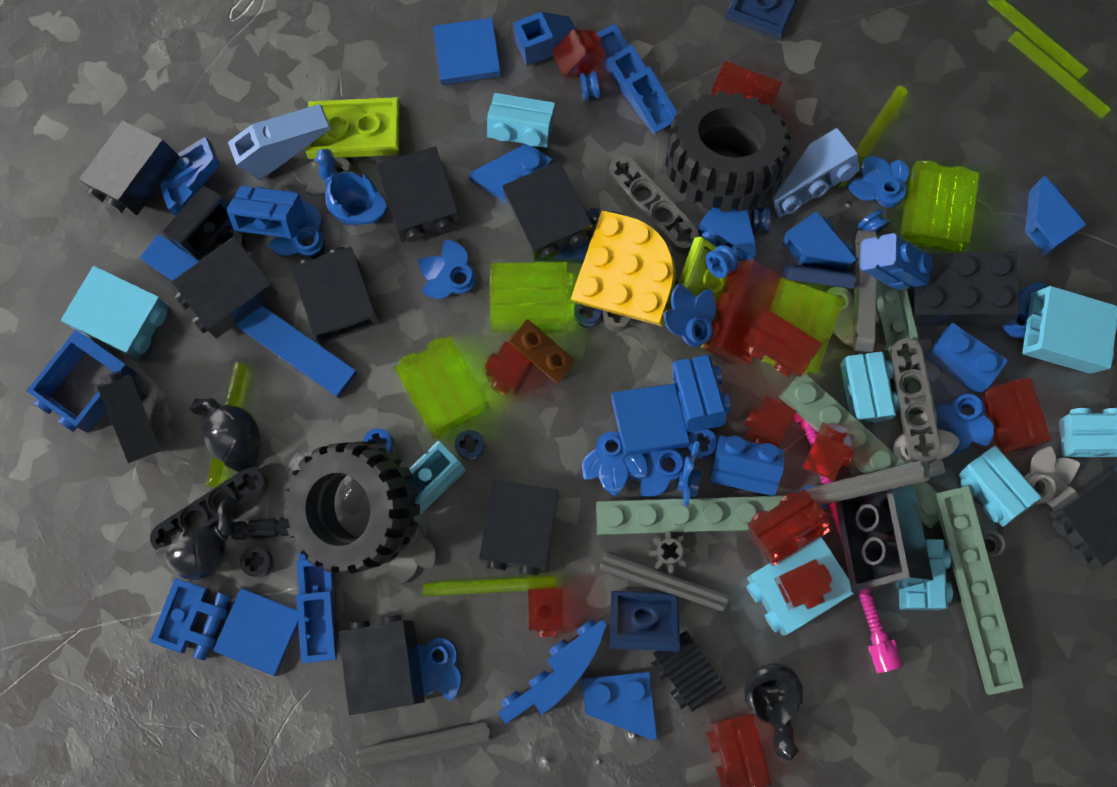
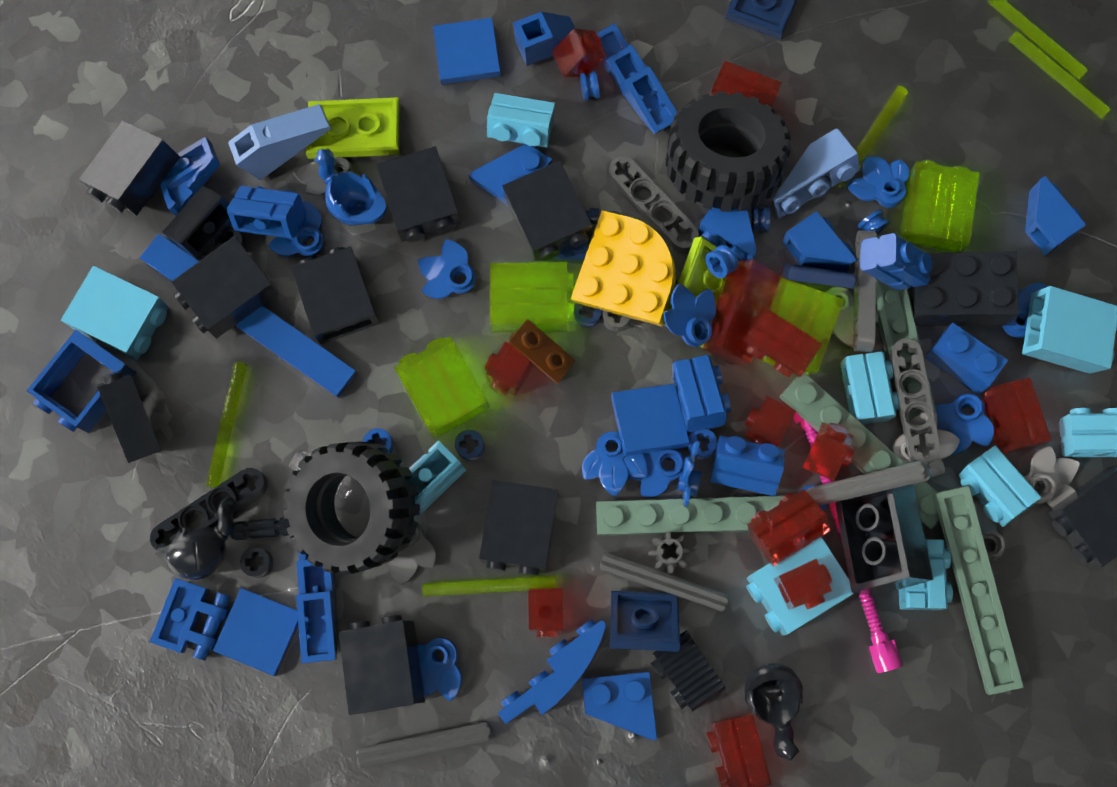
black piece [189,398,260,472] -> none

